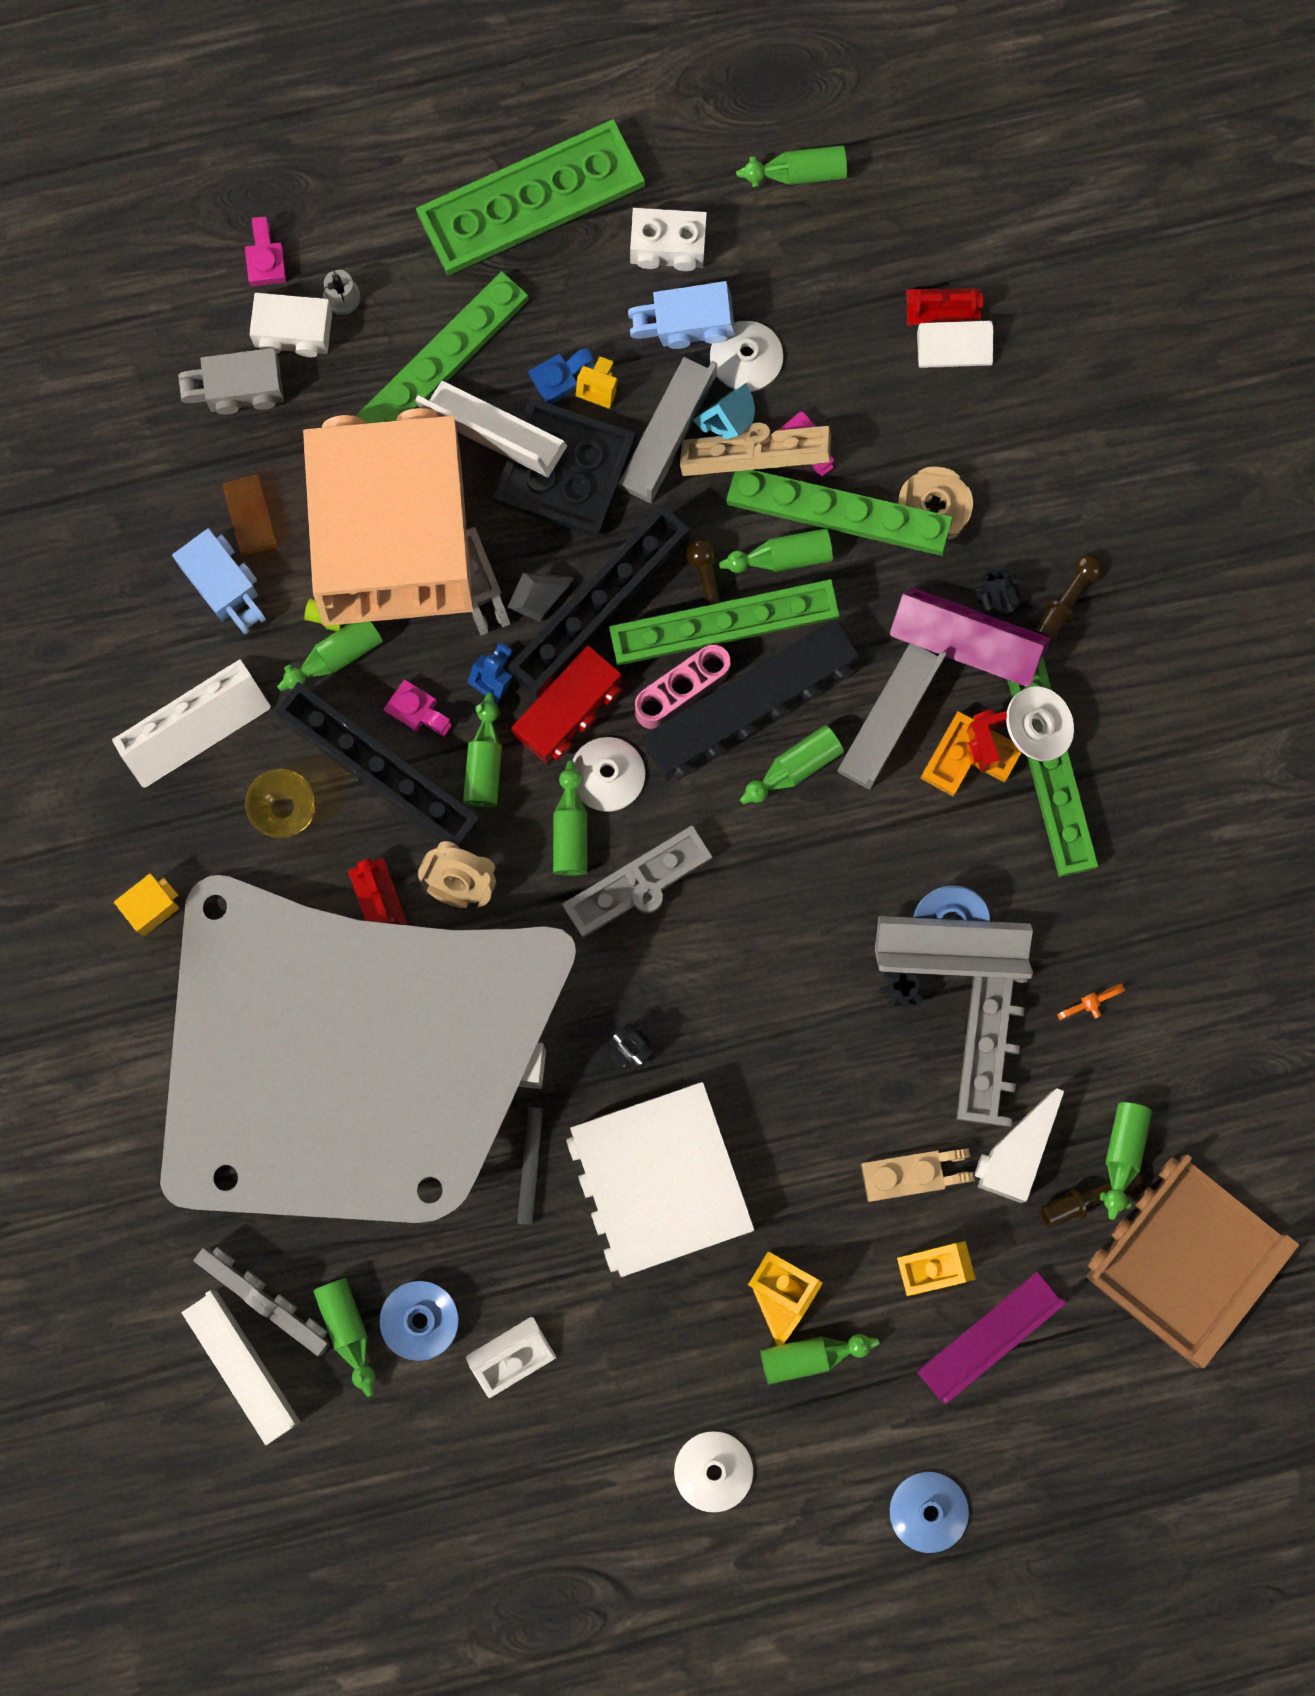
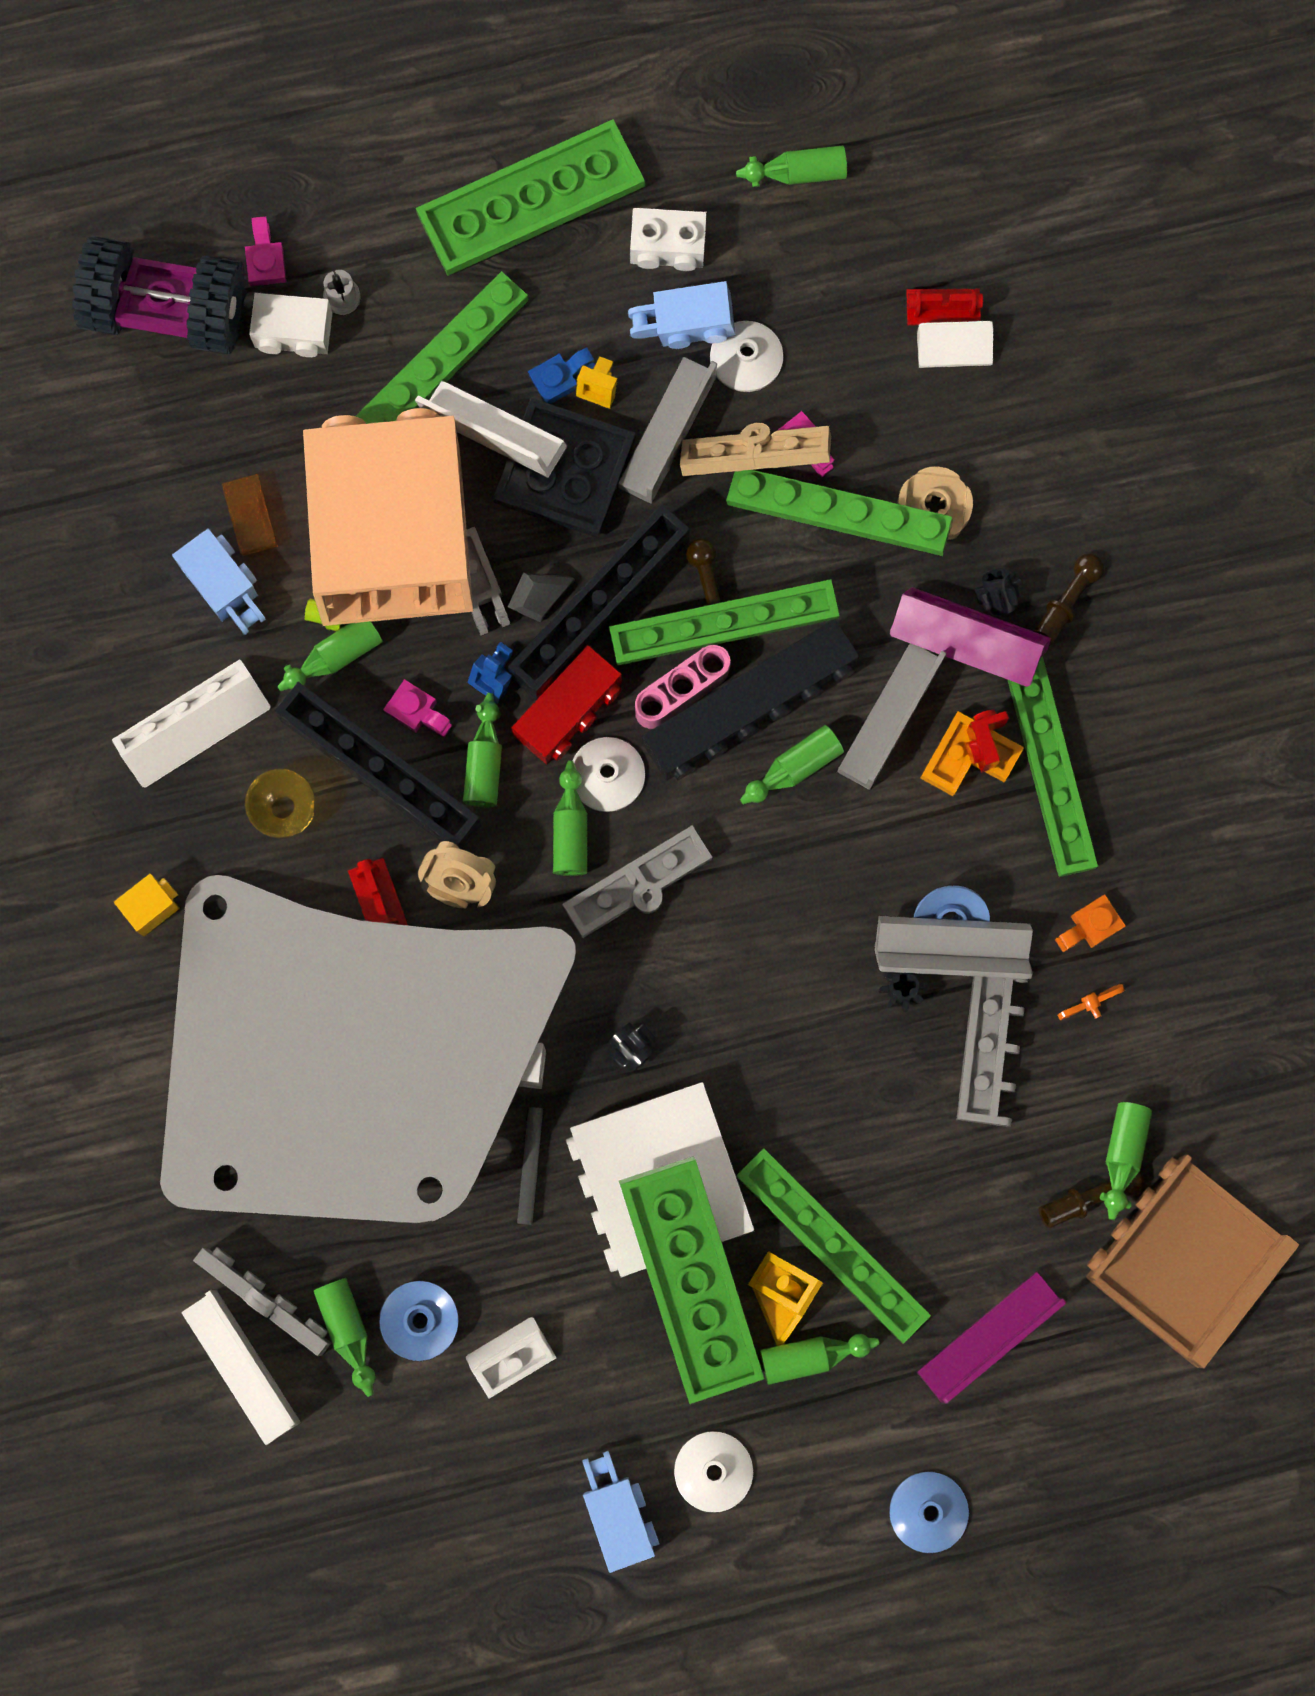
light grey brick [178,348,284,415] -> none
medium azure brick [693,383,755,439] -> none
bright green wheel [719,529,833,573] -> none
tan hinge [861,1148,975,1202] -> none
yellow slope [897,1241,976,1296] -> none
white slope [975,1089,1064,1203] -> none
white dish [1006,686,1074,761] -> none
none -> black plate [72,236,247,355]
none -> light blue brick [582,1451,659,1573]
none -> bright green plate [619,1156,764,1404]
none -> bright green plate [736,1148,931,1344]
none -> orange plate [1055,894,1126,952]

